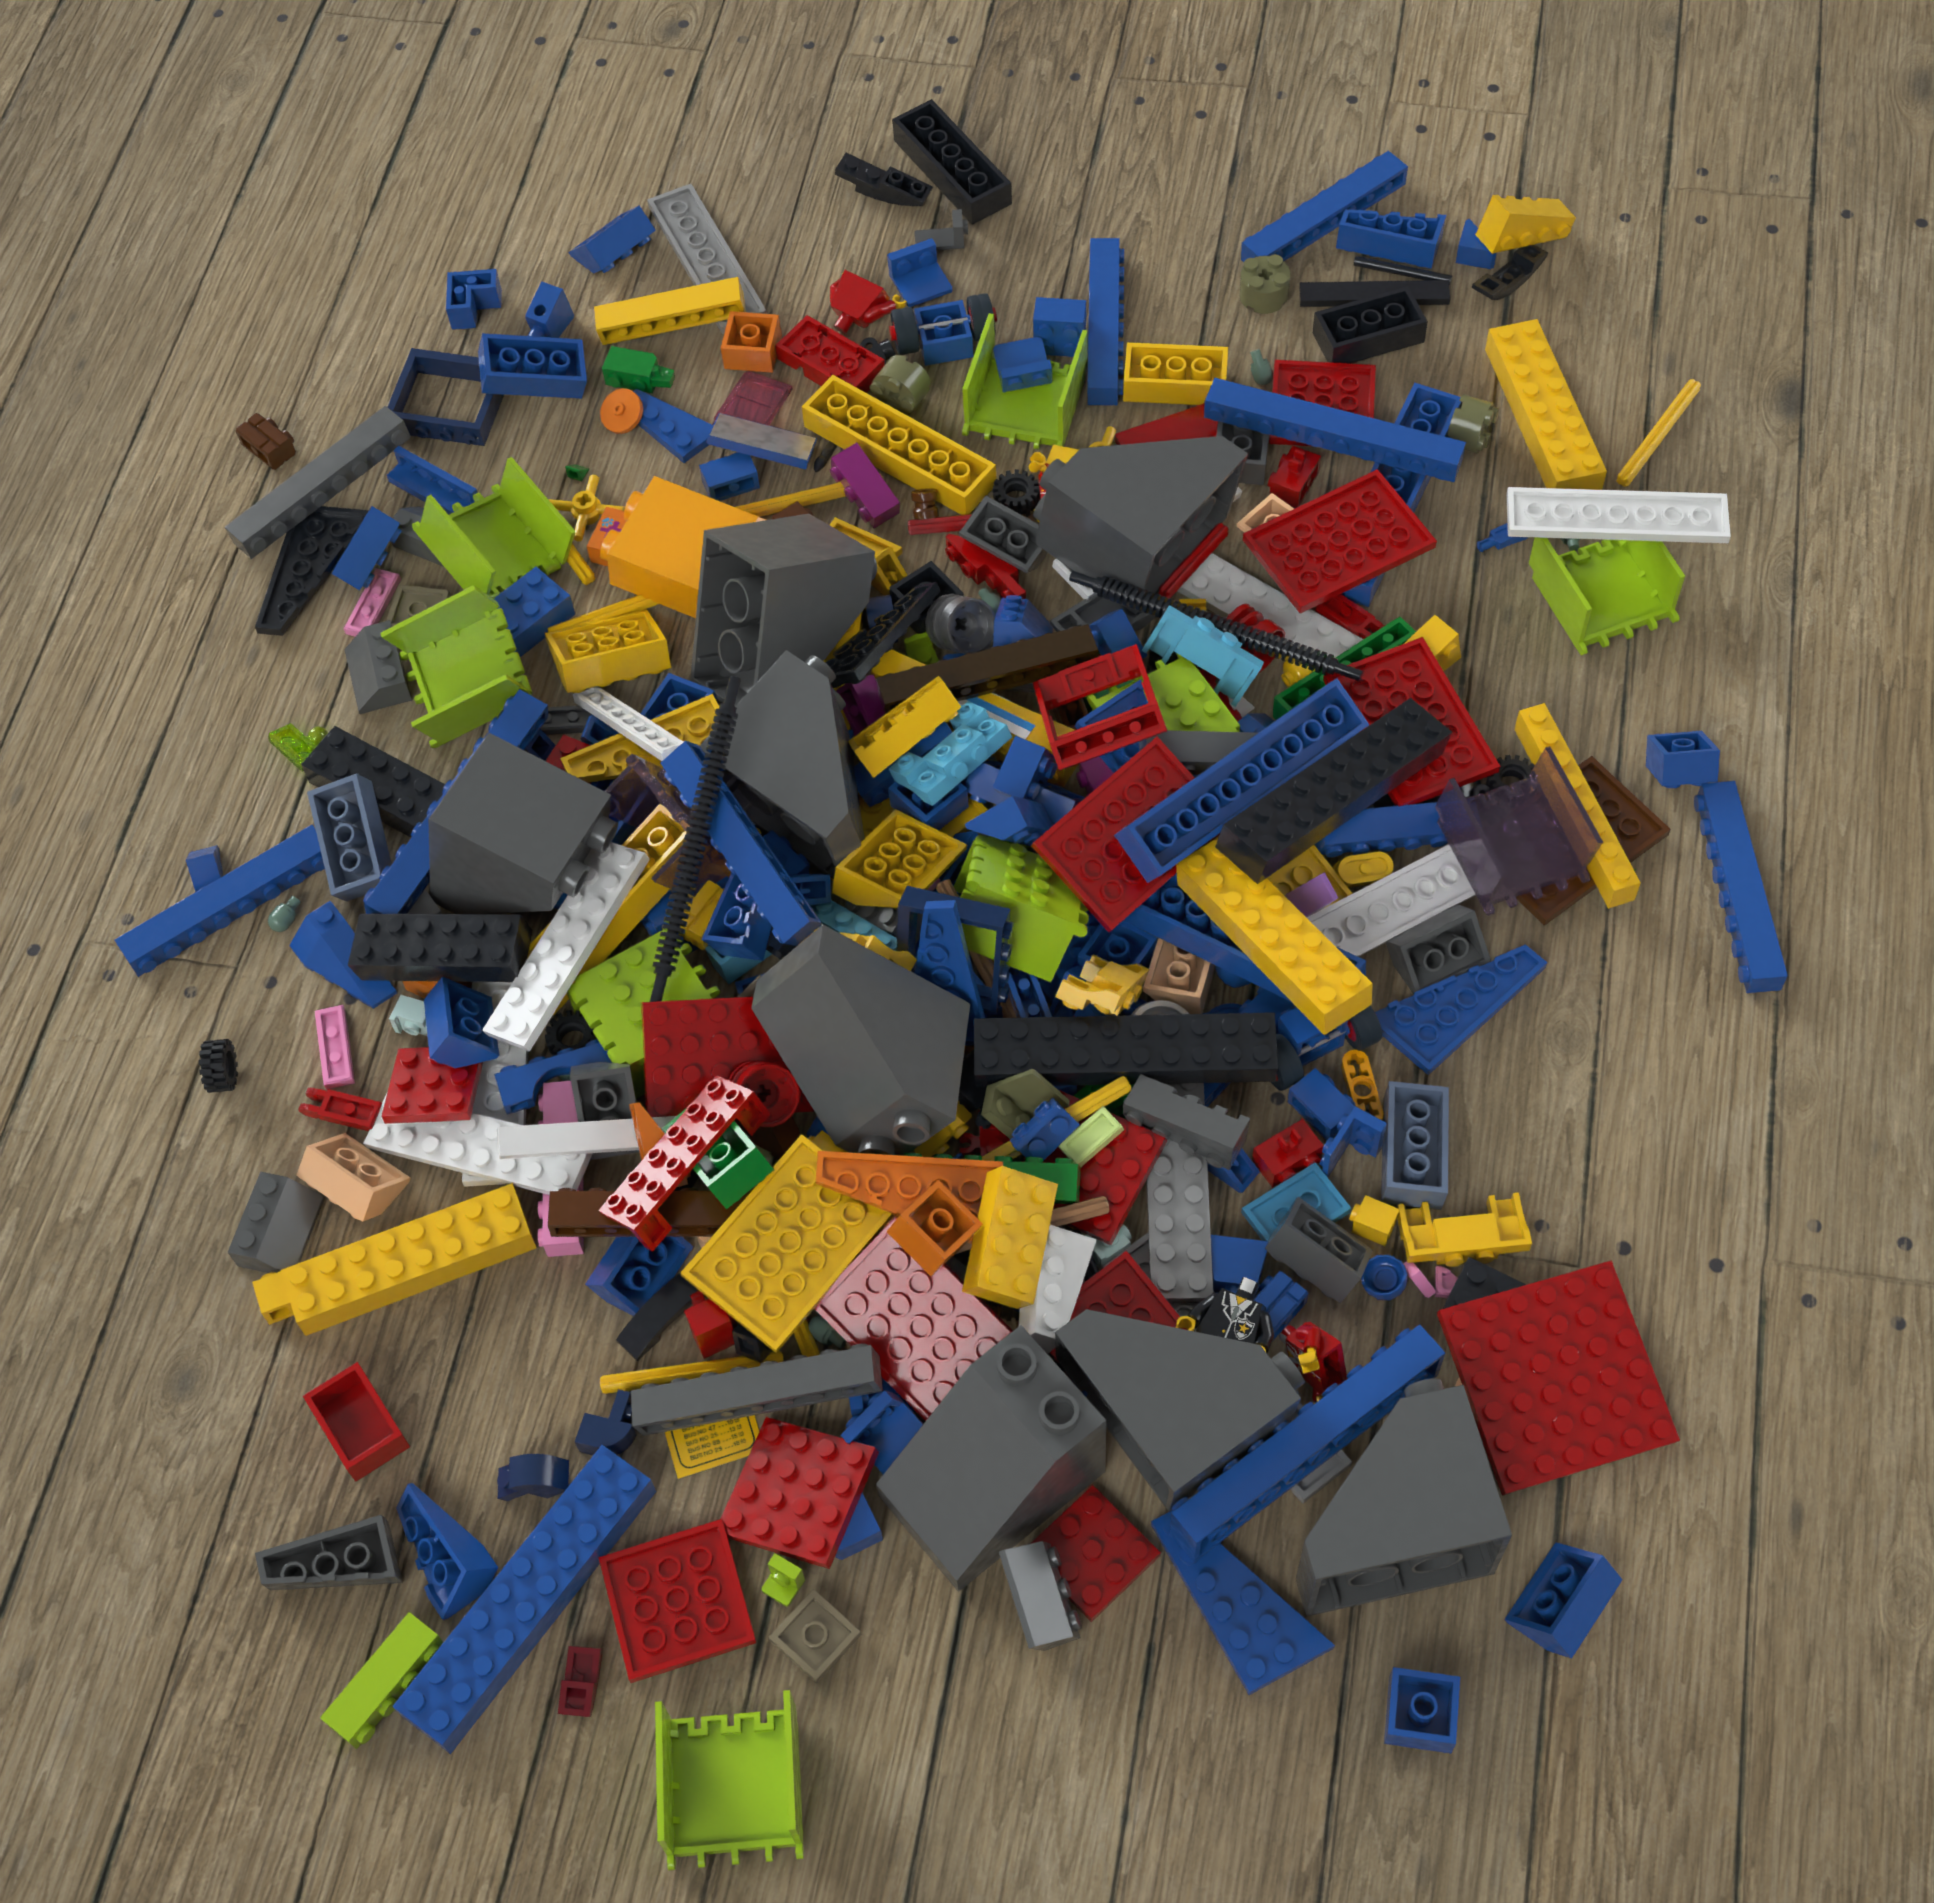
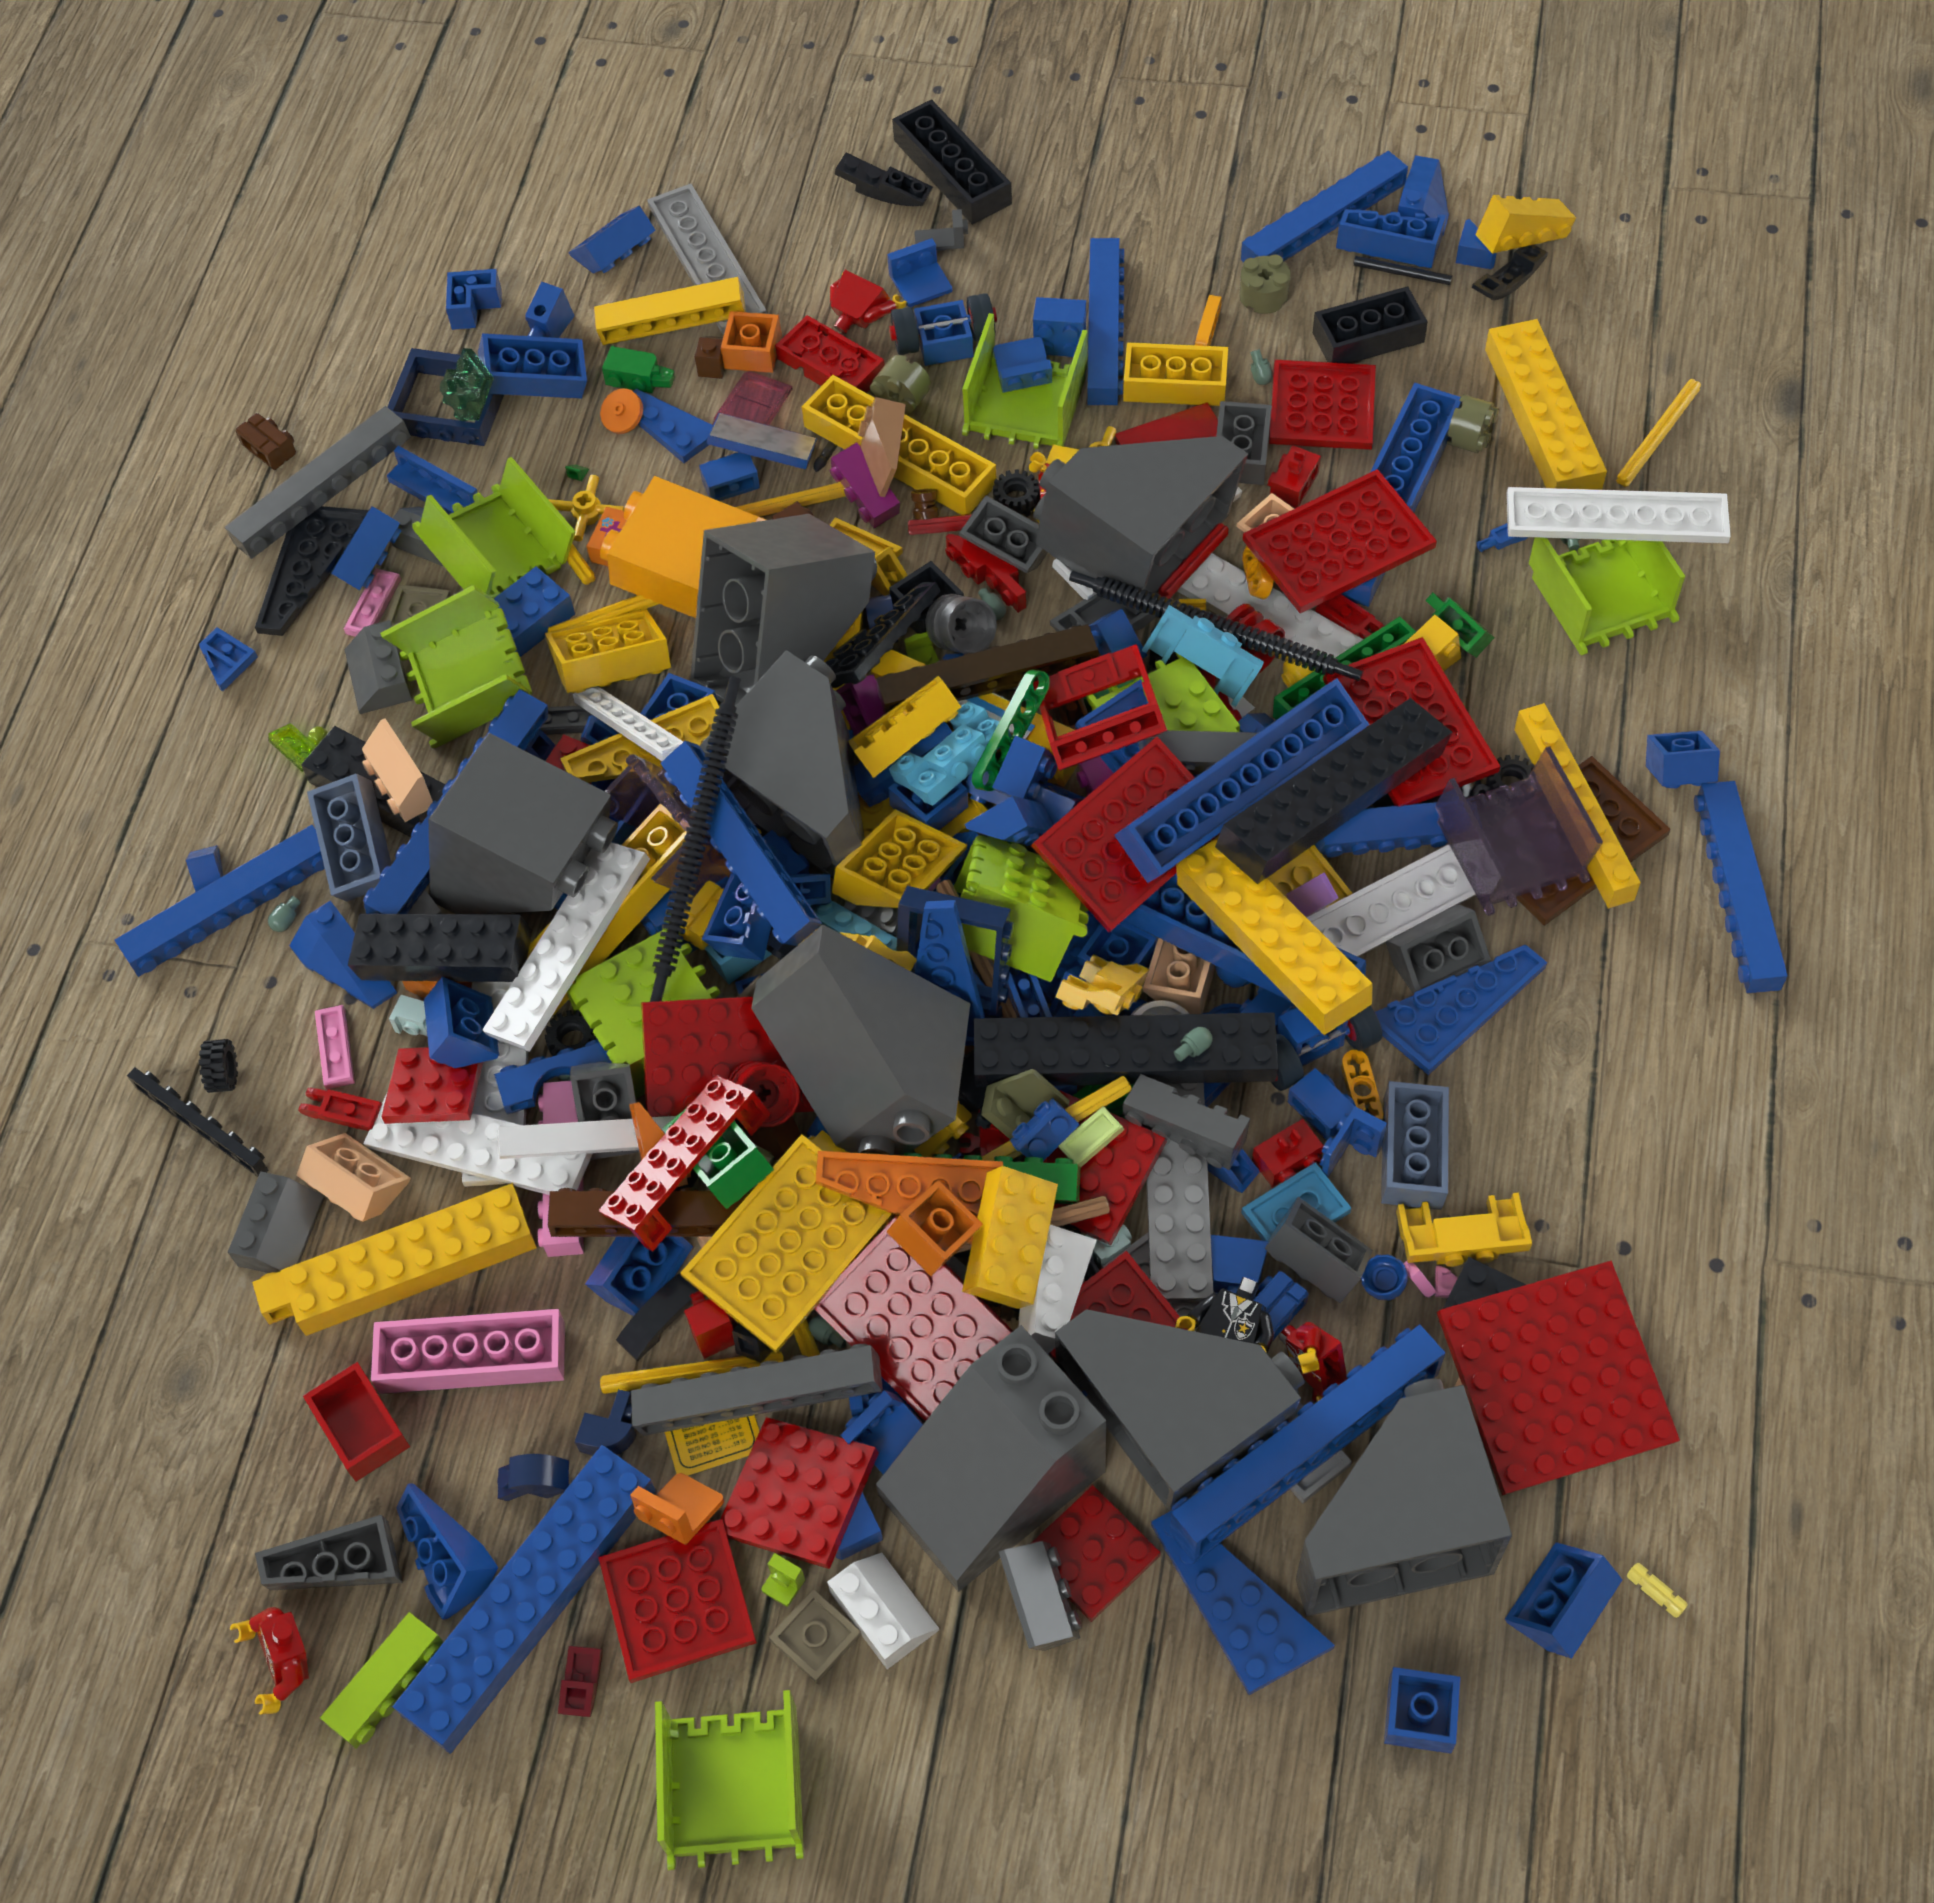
black piece [860,337,896,364] -> none
blue slope [993,595,1053,647] -> none
blue brick [1204,378,1466,482] -> none
black tile [1299,280,1450,307] -> none
yellow brick [1332,852,1393,888] -> none
yellow brick [1349,1195,1399,1247] -> none
none -> black plate [127,1067,269,1177]
none -> blue wing [199,627,258,691]
none -> red torso [230,1607,309,1714]
none -> light nougat slope [362,718,433,822]
none -> bright pink brick [371,1309,565,1394]
none -> clear green plate [440,348,494,421]
none -> orange bracket [630,1473,724,1545]
none -> reddish brown slope [694,336,725,379]
none -> white slope [827,1553,939,1669]
none -> medium nougat slope [858,397,906,497]
none -> green beam [972,670,1050,791]
none -> sand green cylinder [1174,1027,1213,1061]
none -> light orange beam [1195,295,1222,346]
none -> light orange beam [1242,545,1273,600]
none -> blue wedge [1398,155,1449,236]
none -> green hinge [1425,592,1495,658]
none -> light yellow axle [1627,1563,1688,1618]

